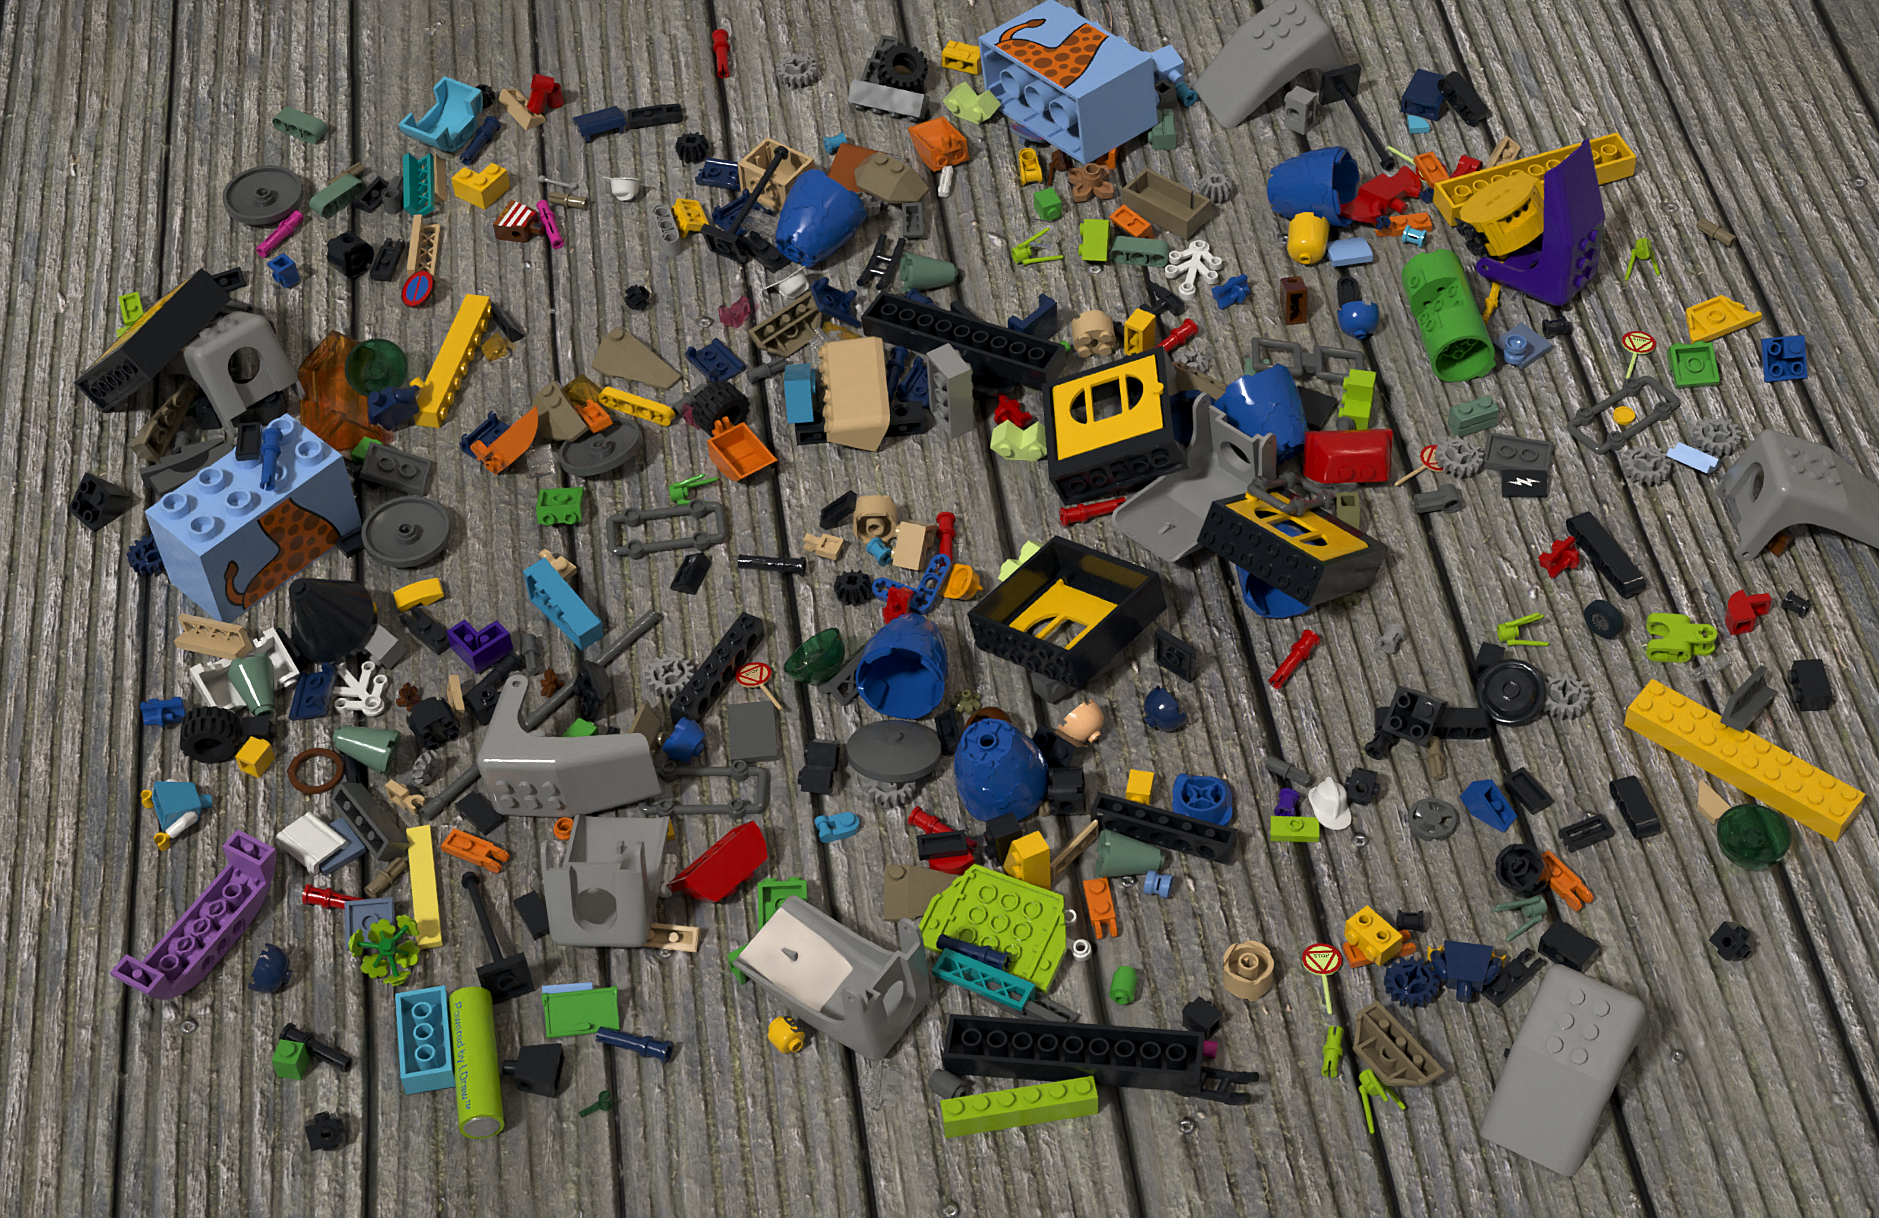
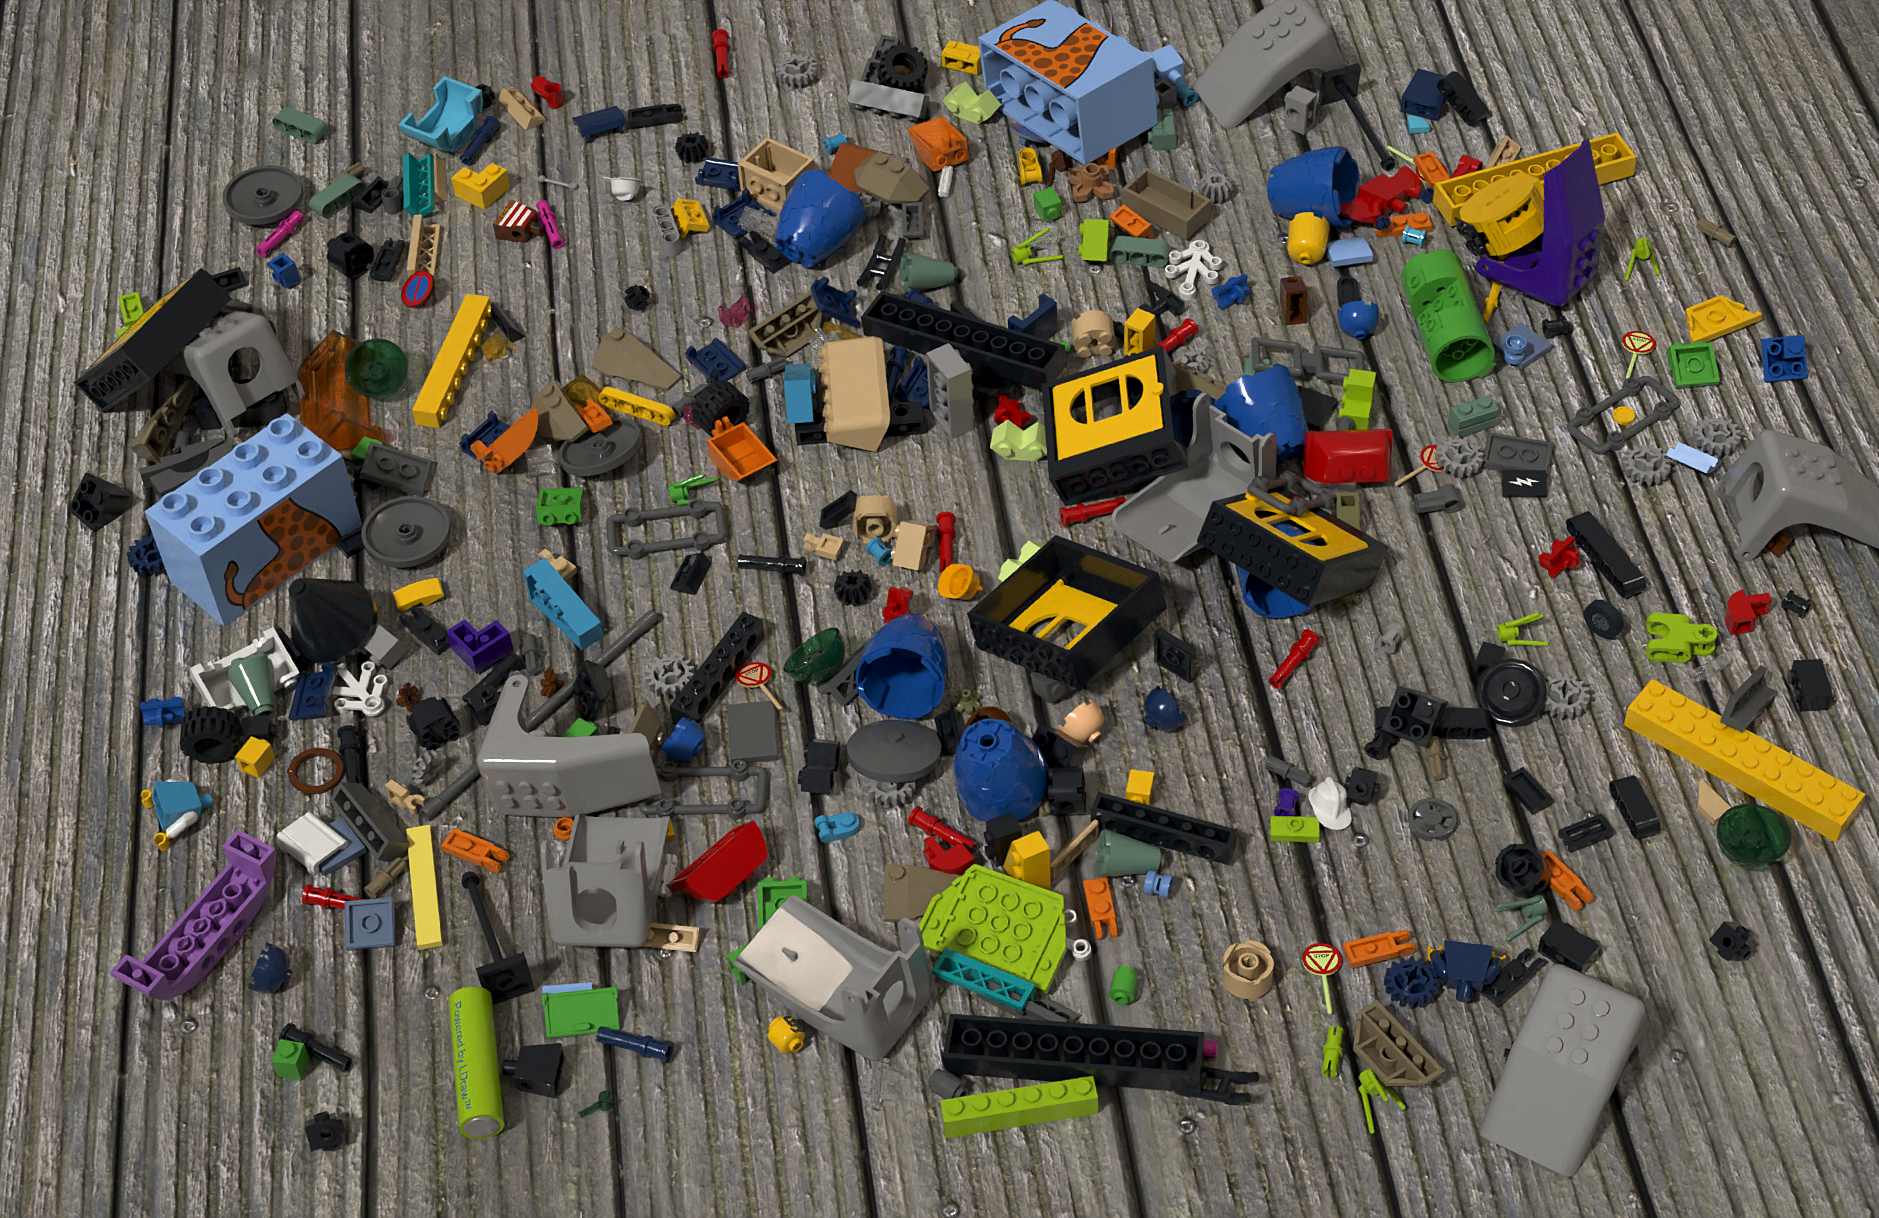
tan fence [174,613,253,660] -> none
black tile [235,422,262,461] -> none
blue pin [260,428,283,491] -> none
sand green cone [332,725,401,776] -> none
lime plant [348,915,420,986] -> none
dark blue torso [367,377,426,431] -> none
medium azure brick [395,985,455,1095] -> none
tan tile [446,675,465,725] -> none
black tile [455,791,504,836] -> none
black tile [513,890,550,941] -> none
red piece [526,73,554,114] -> none
dark tan axle [548,192,589,210] -> none
black tile [701,146,789,264] -> none
white piece [763,266,809,298] -> none
blue beam [872,554,952,615] -> none
black tile [916,830,968,861] -> none
dark blue pin [936,934,1012,972] -> none
blue piece [1172,773,1233,827] -> none
black brick [1182,996,1223,1041] -> none
yellow brick [1344,905,1403,967] -> none
black bush [1397,909,1424,932] -> none
blue slope [1460,779,1517,832] -> none

